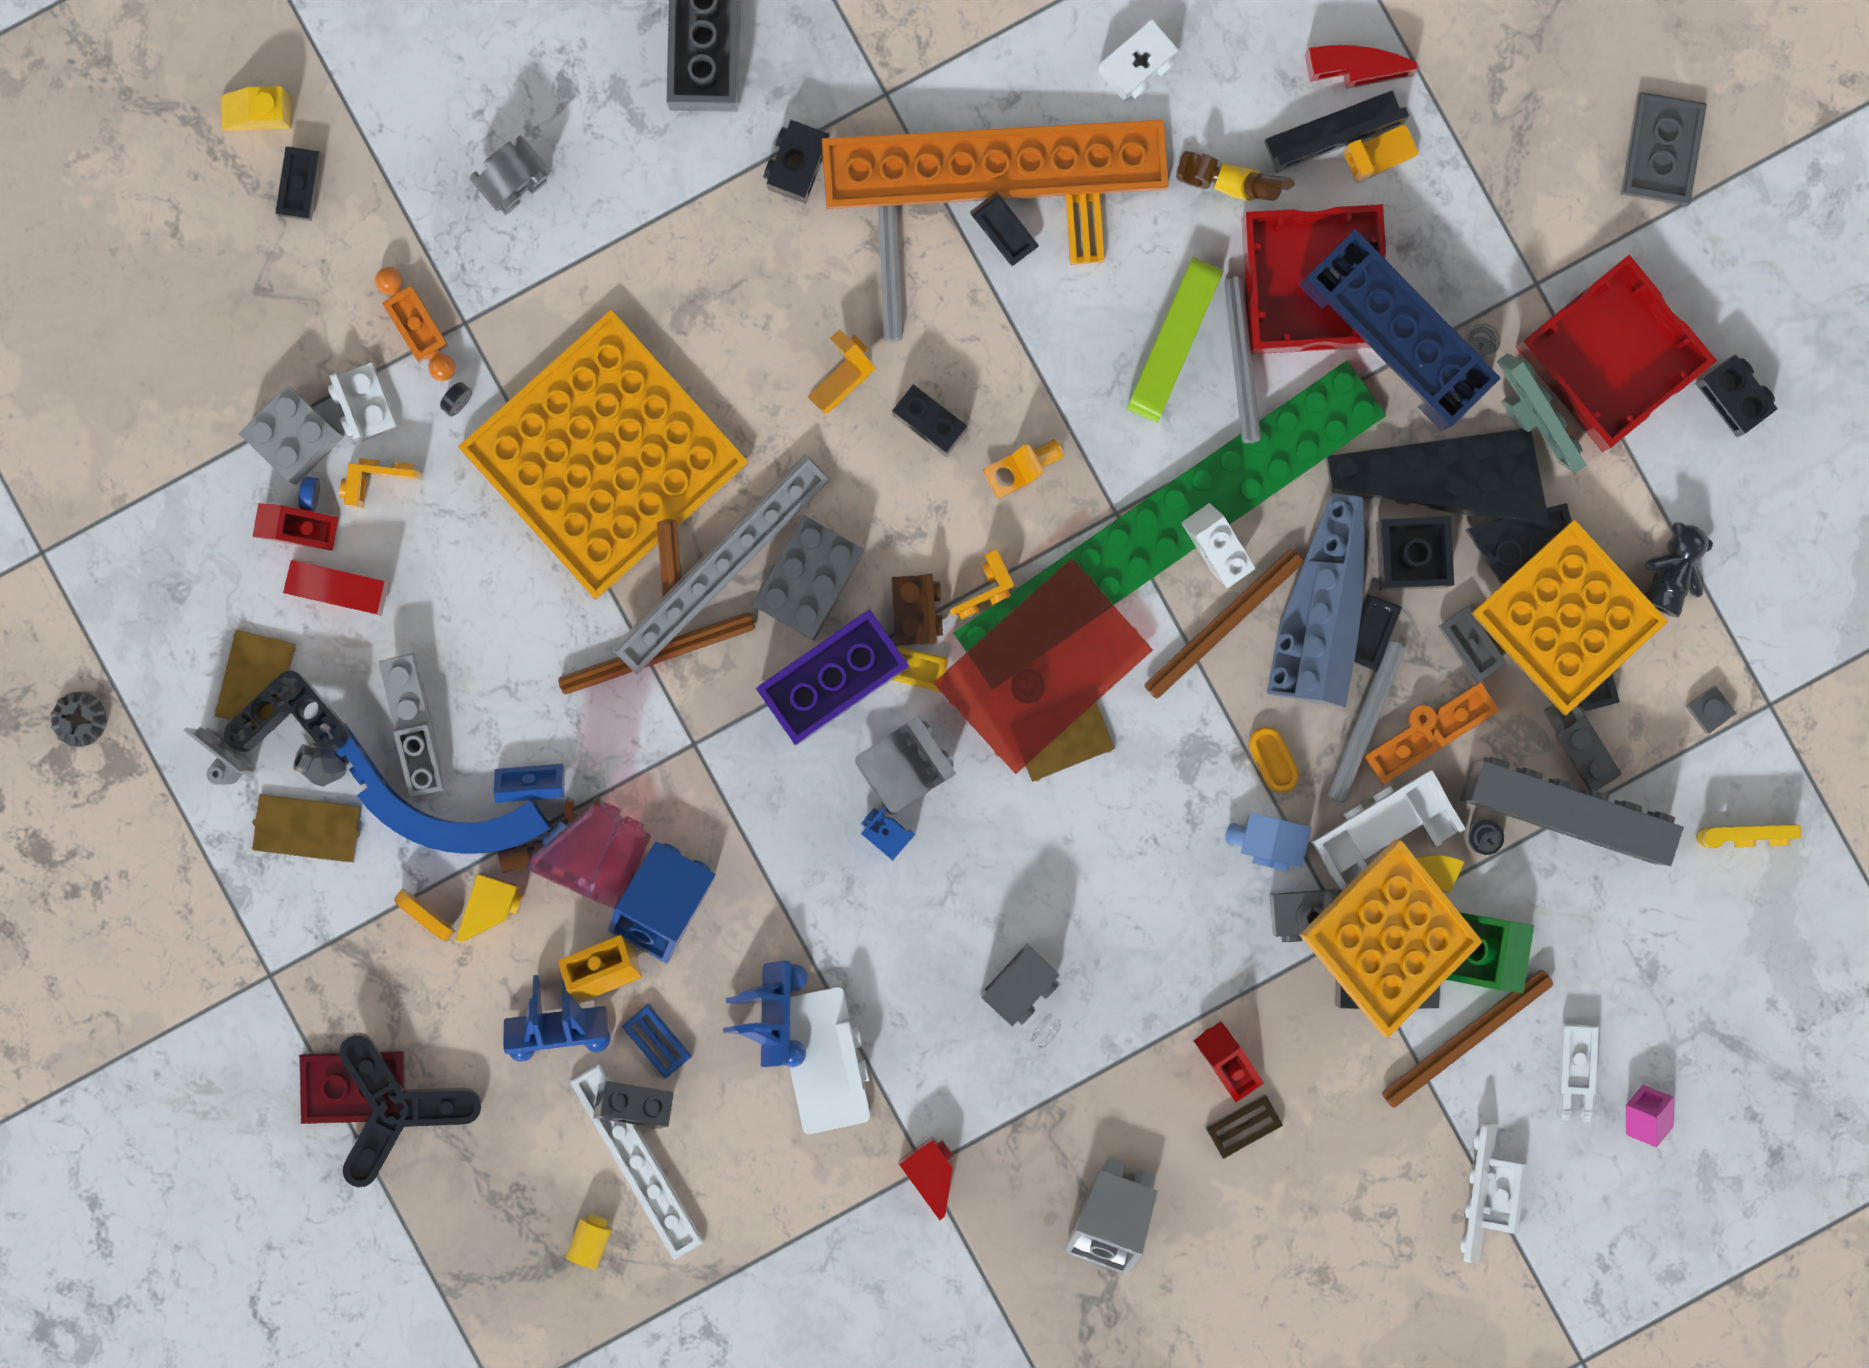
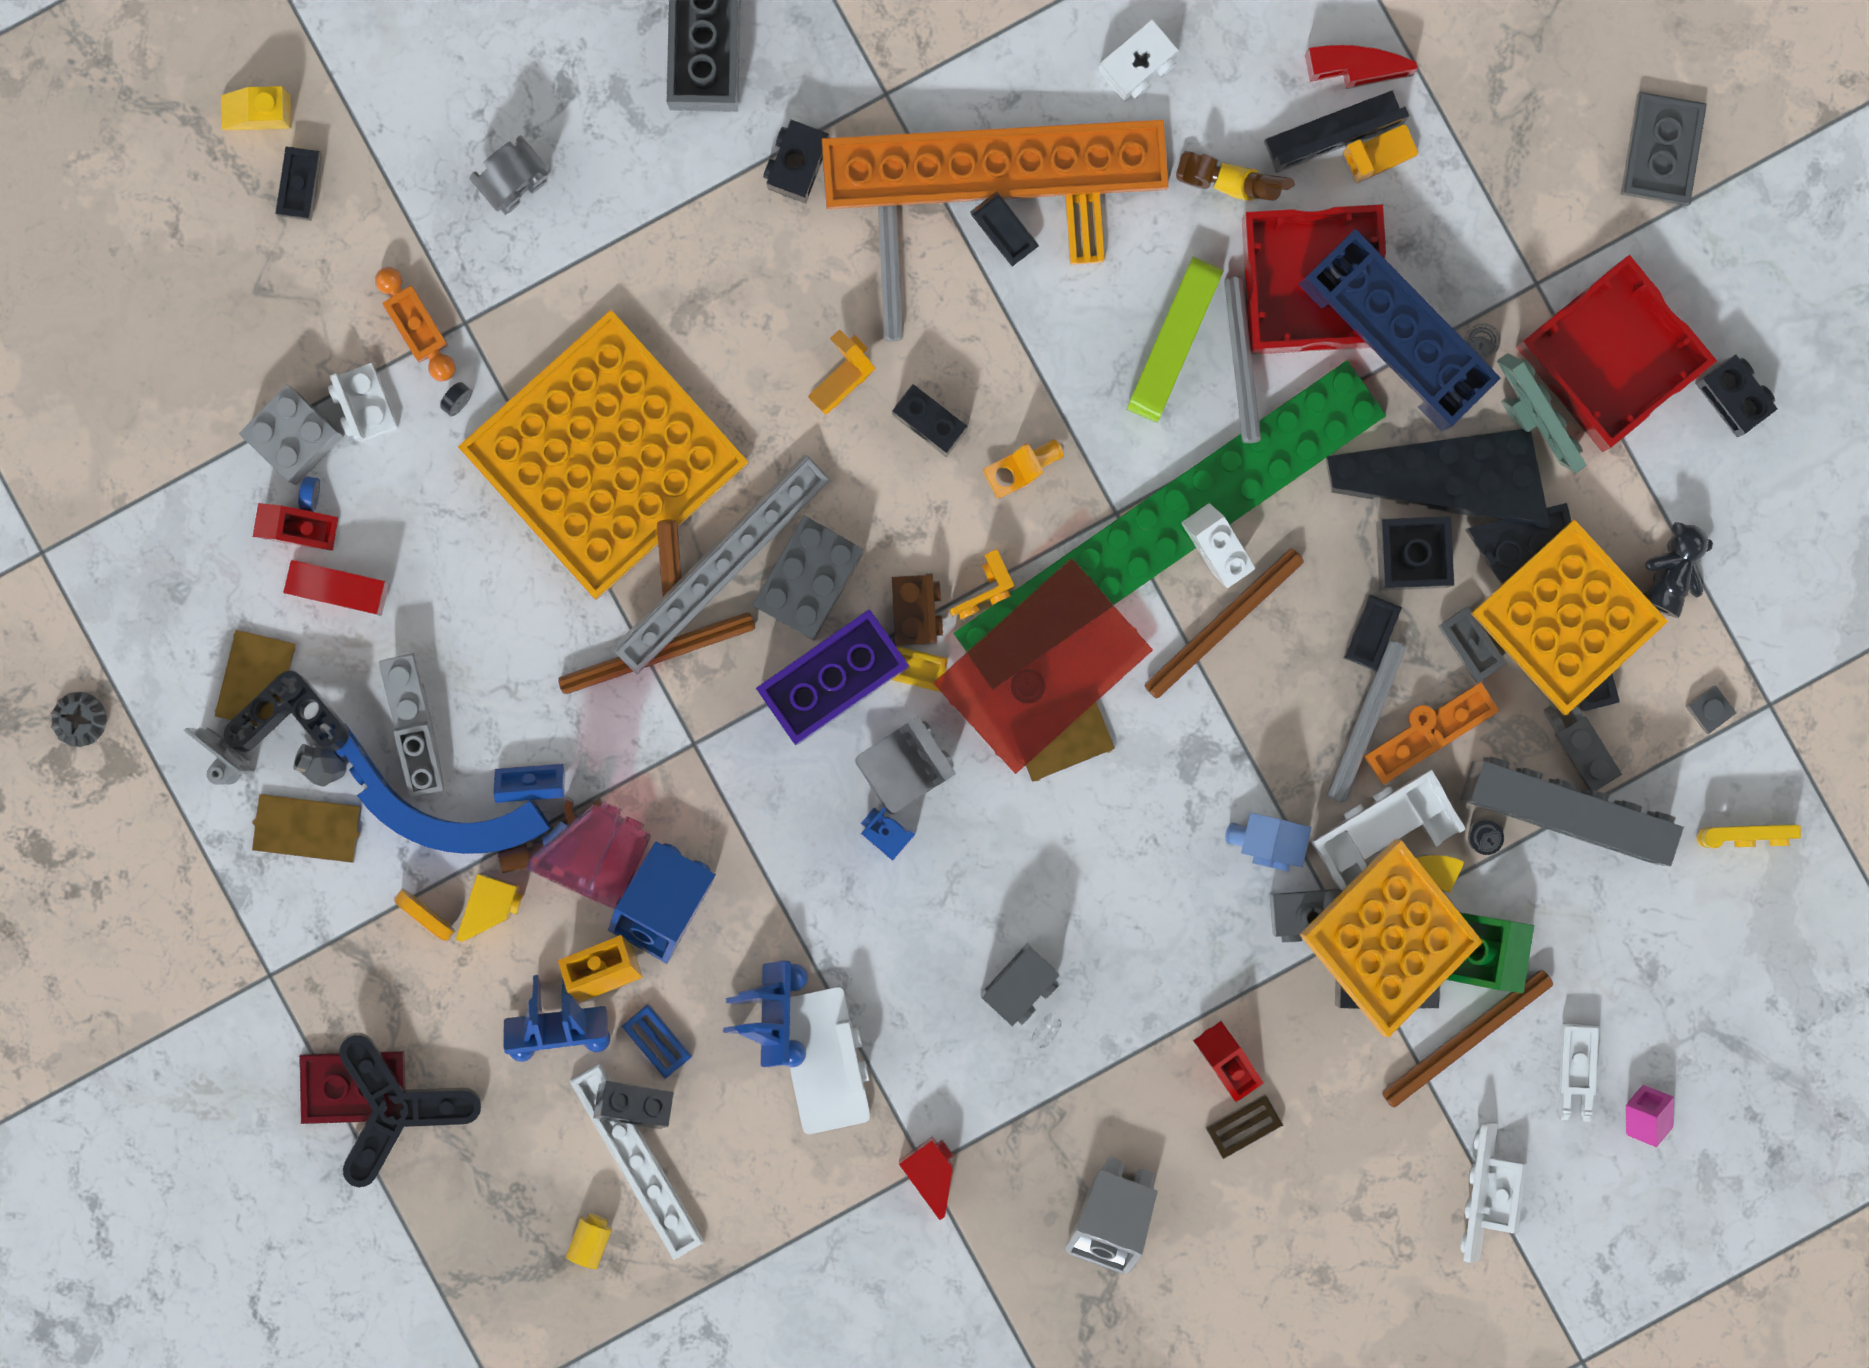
light orange bracket [340,458,422,509] -> none
light orange tile [1248,727,1299,792] -> none
sand blue wedge [1267,494,1365,707] -> none

